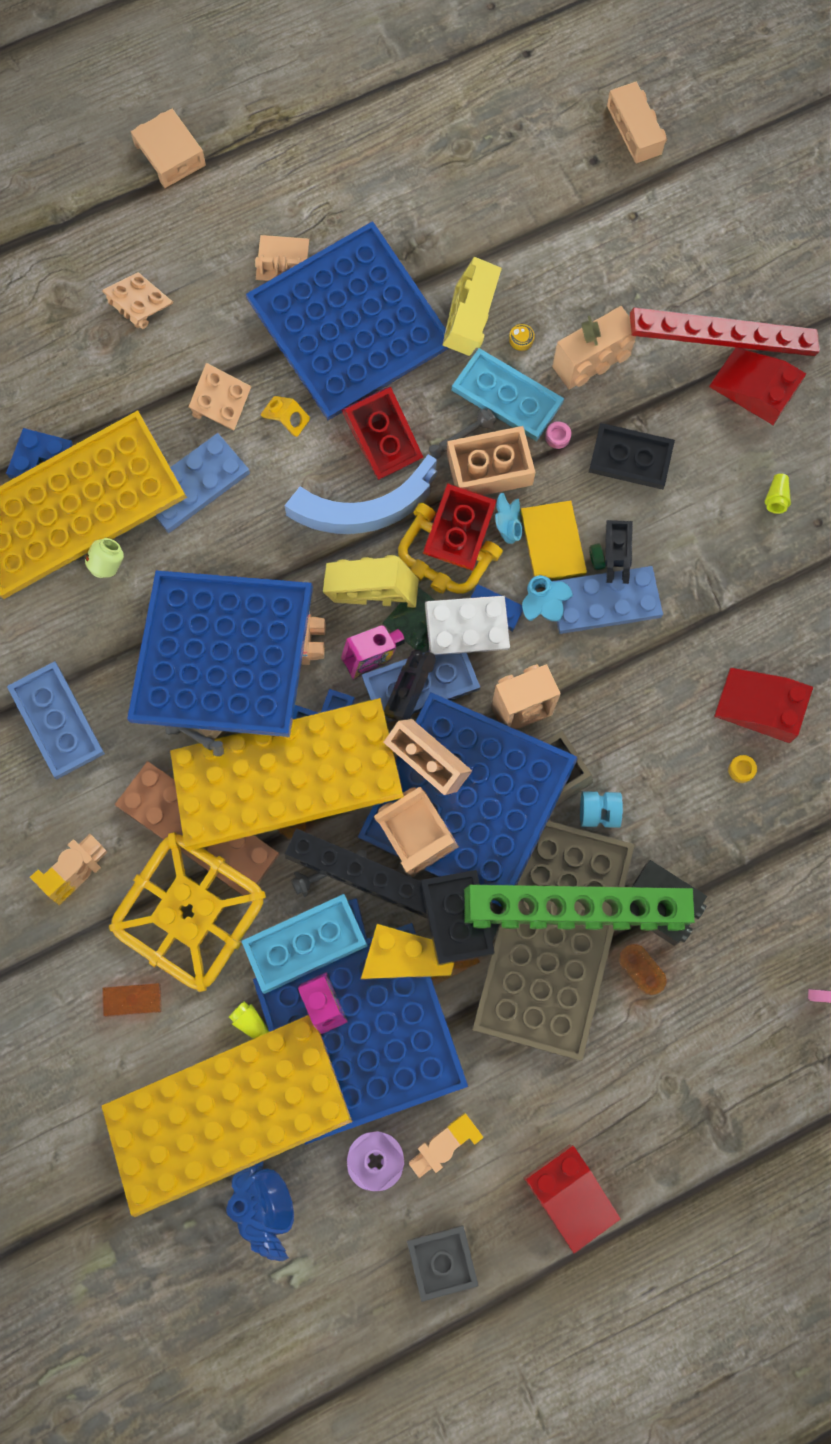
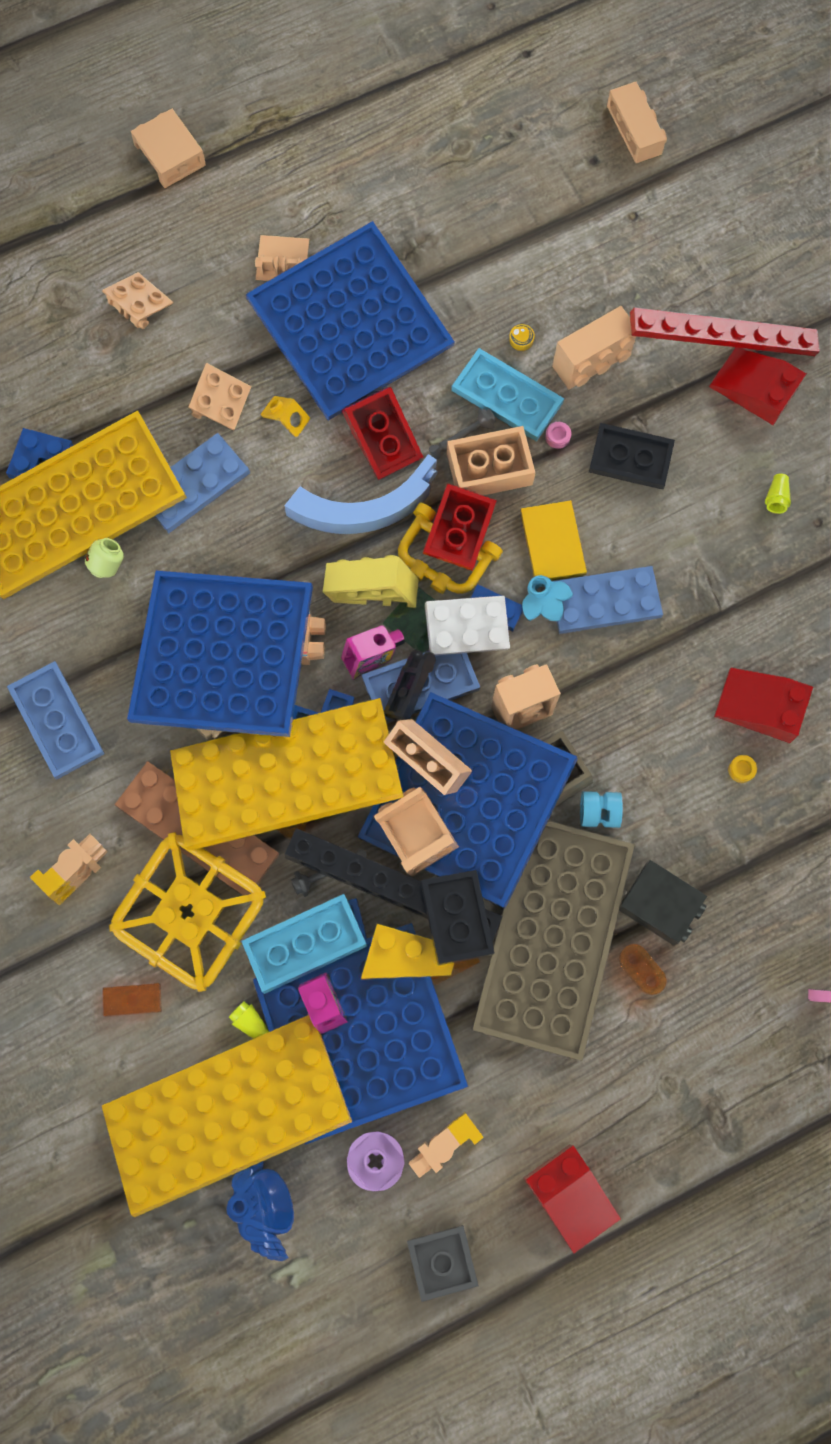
dark grey piece [165,726,224,756] -> none
light yellow wedge [442,257,502,356] -> none
bright green brick [464,885,695,931] -> none
medium azure plate [495,493,522,544] -> none
olive plate [581,315,601,346] -> none
dark green tile [589,543,605,571] -> none
black hinge [605,520,633,584] -> none

